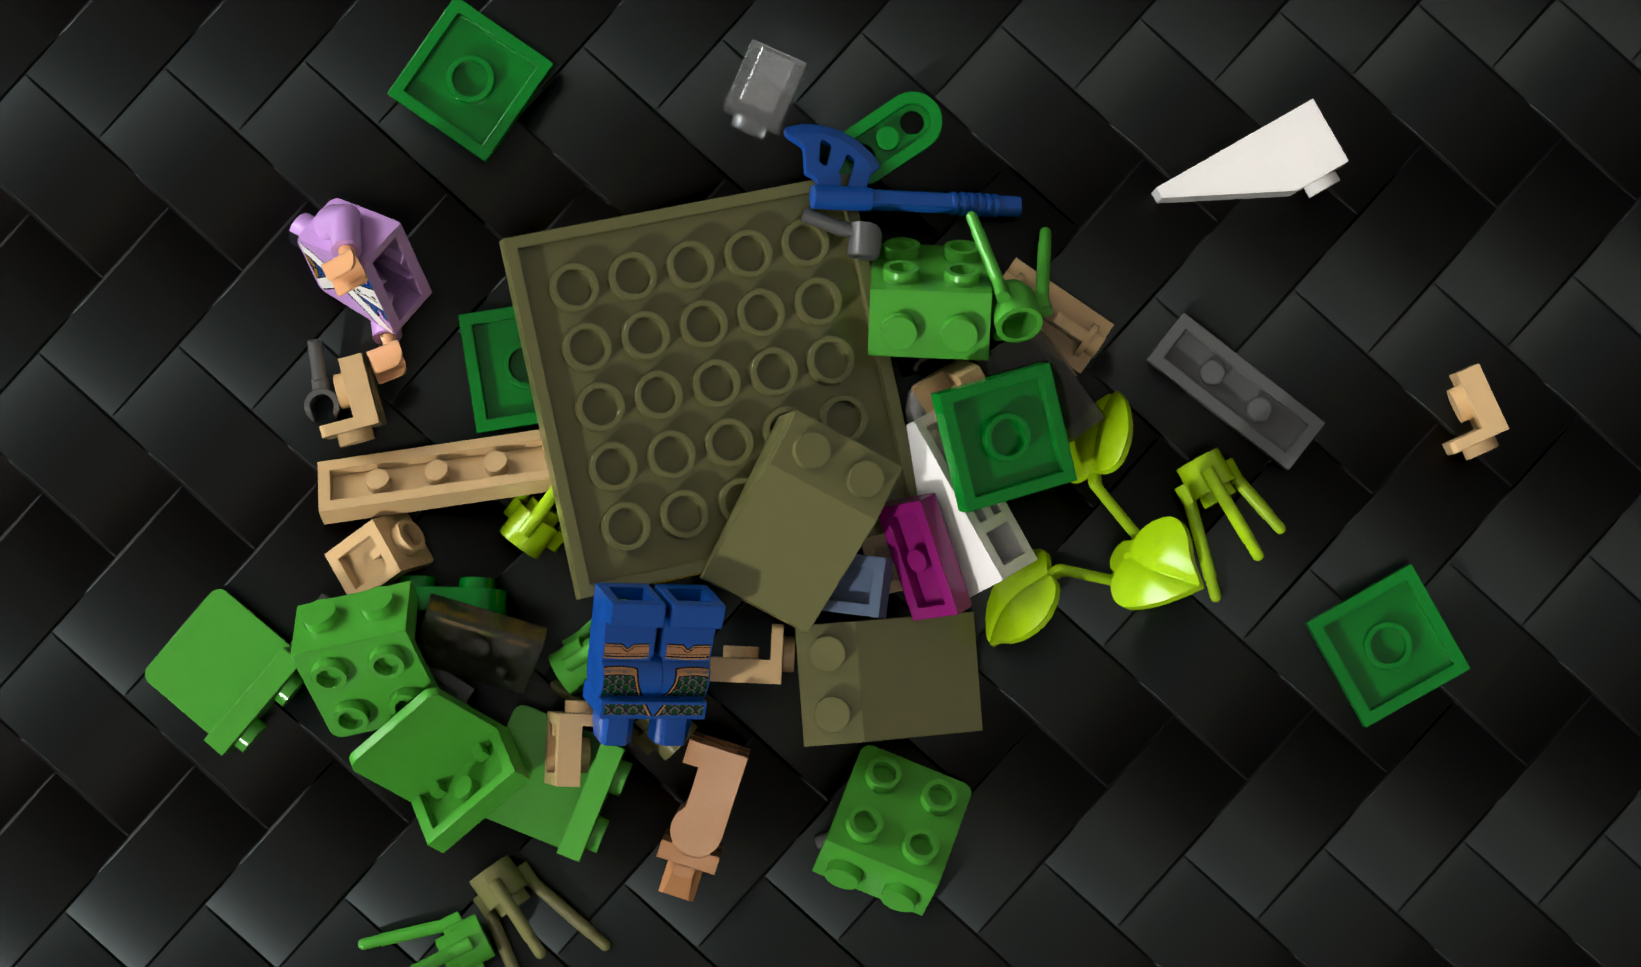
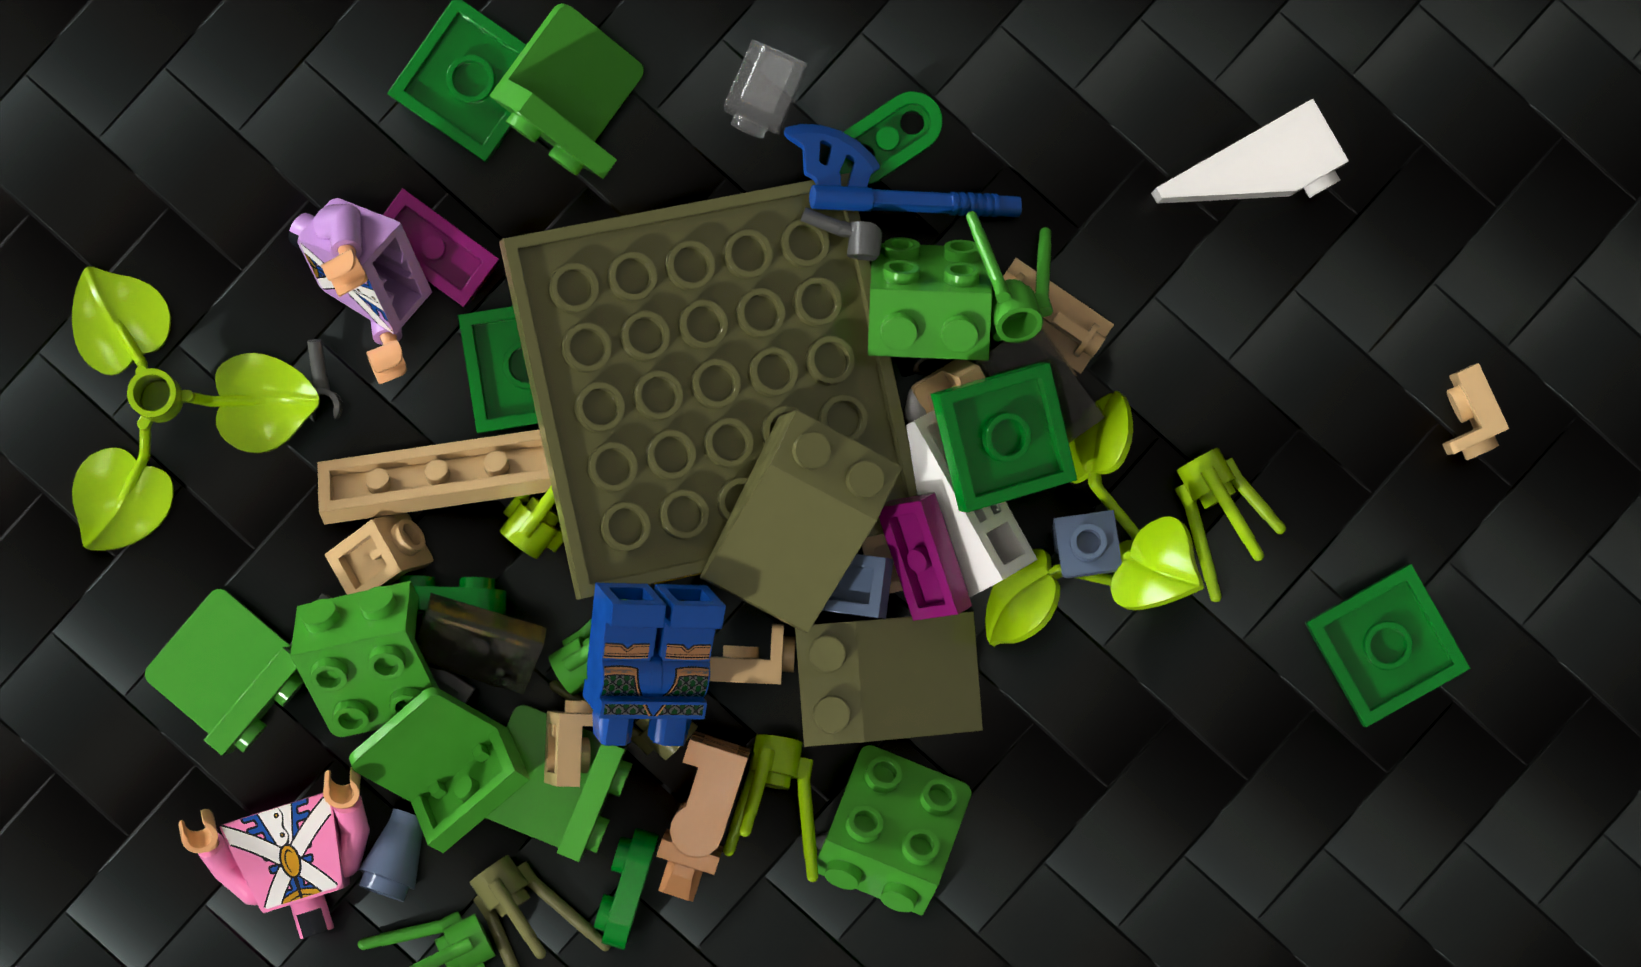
tan bracket [319,353,387,447] -> none
dark grey plate [1145,312,1325,471] -> none
none -> lime plant [72,267,320,551]
none -> torso [179,767,370,939]
none -> sand blue cone [358,808,423,902]
none -> magenta plate [383,188,501,309]
none -> bright green bracket [489,3,644,179]
none -> green plate [593,828,659,950]
none -> lime plant [723,734,818,882]
none -> sand blue bracket [1051,510,1122,579]

